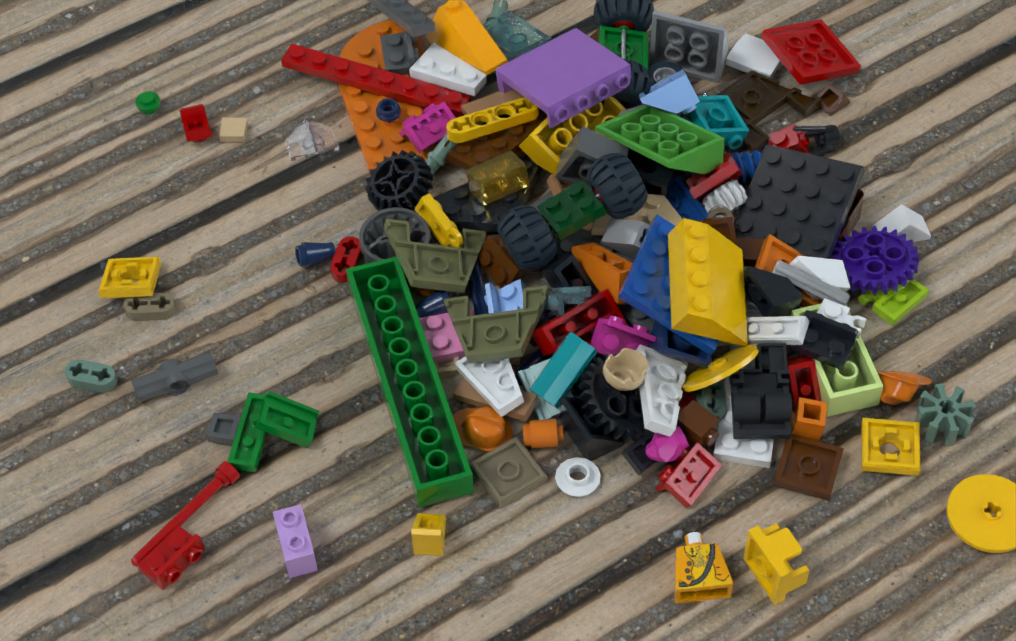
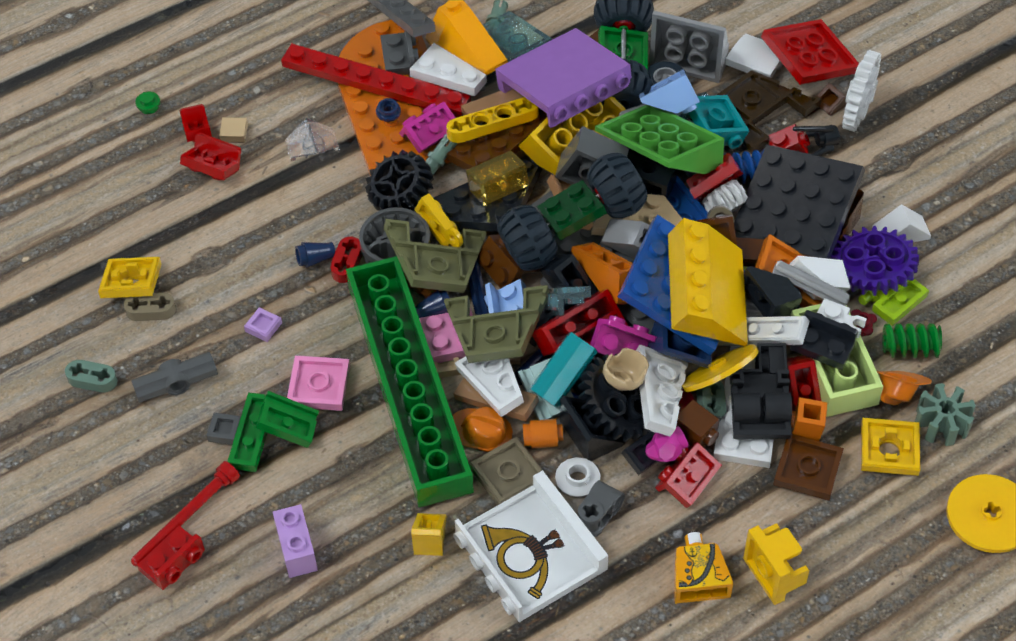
none -> red bracket [180,132,241,181]
none -> lavender tile [244,307,282,342]
none -> bright pink plate [287,356,350,411]
none -> white panel [453,470,608,622]
none -> dark grey piece [578,480,625,537]
none -> white gear [842,50,881,132]
none -> dark red plate [851,309,877,337]
none -> green piece [882,323,942,358]

